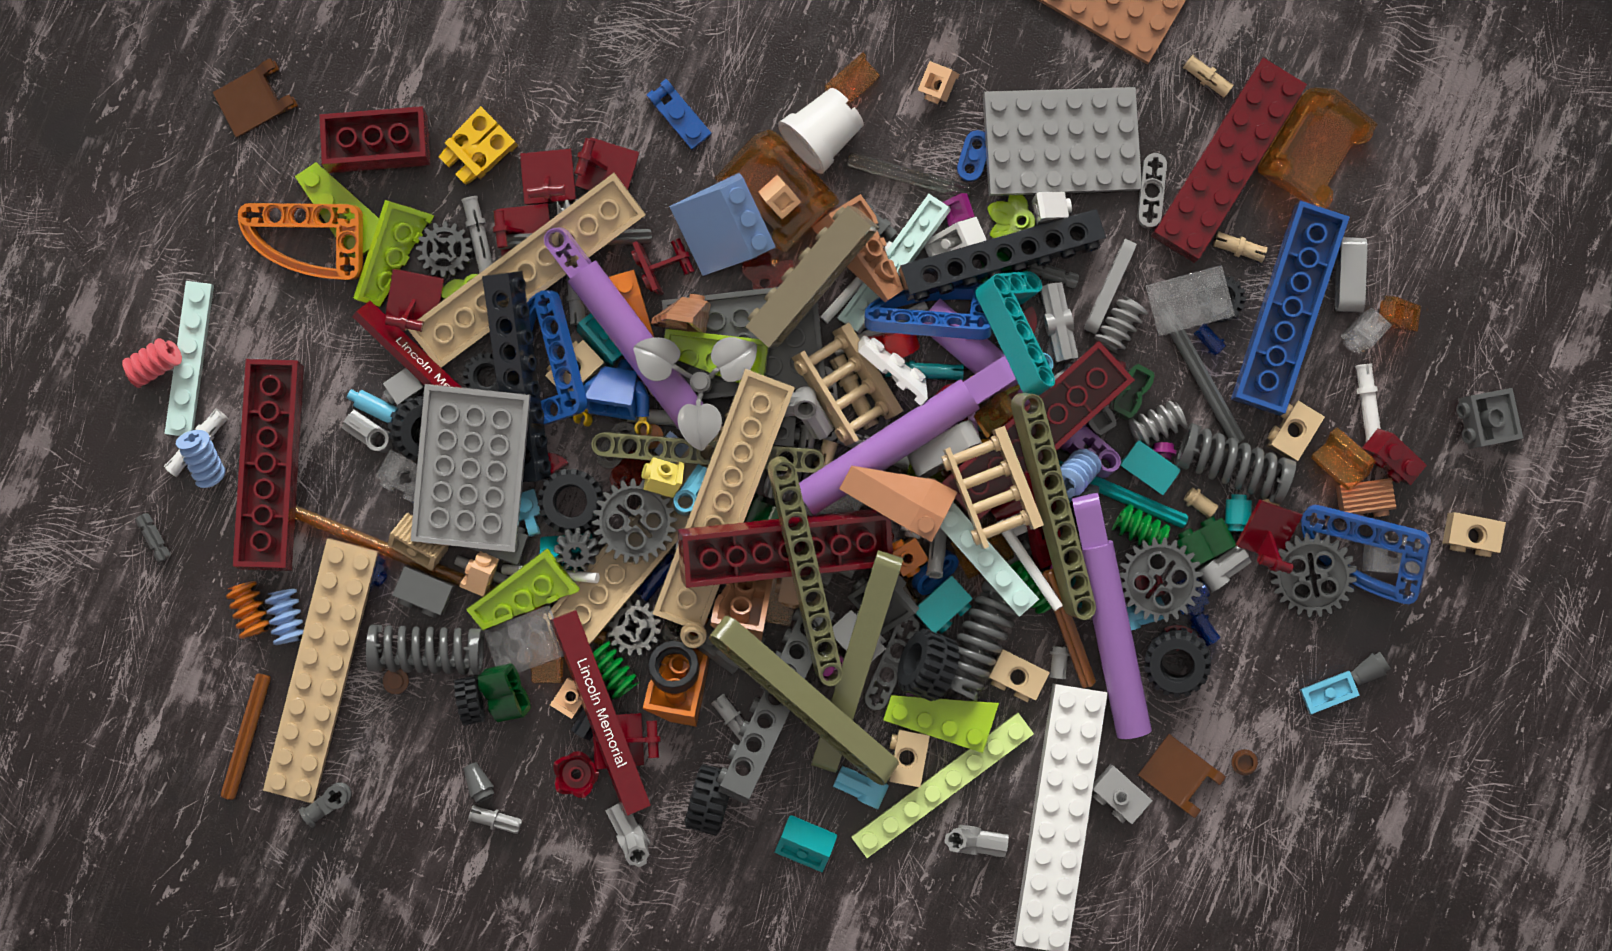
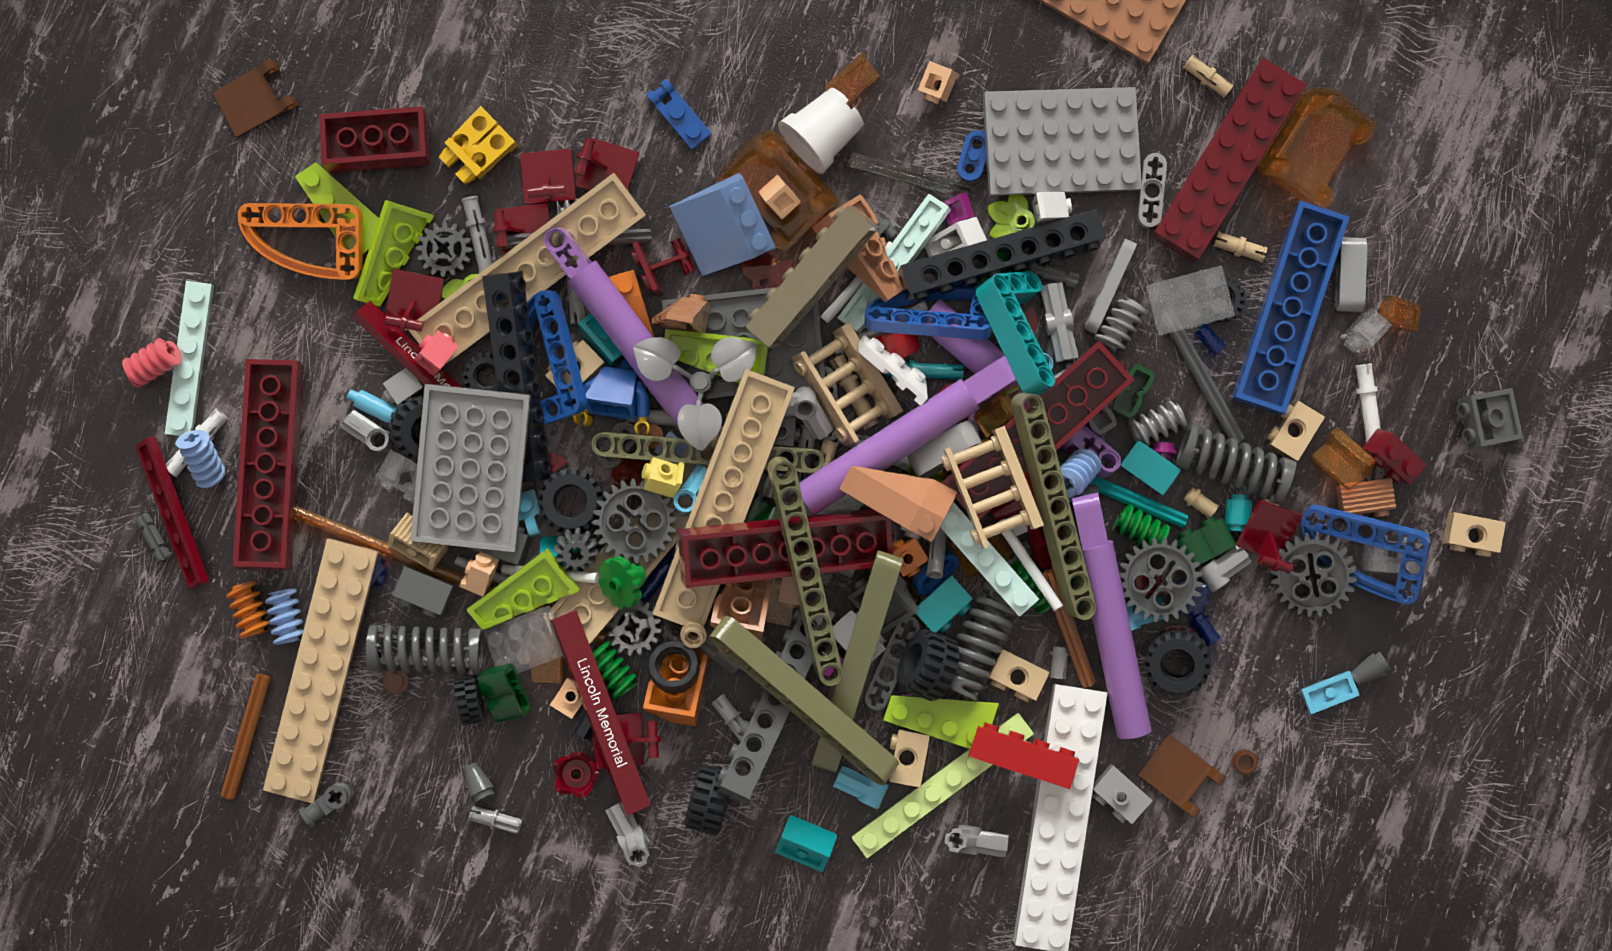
none -> dark red tile [135,436,209,590]
none -> coral brick [414,330,458,376]
none -> green plant [598,556,646,610]
none -> red brick [968,722,1079,789]

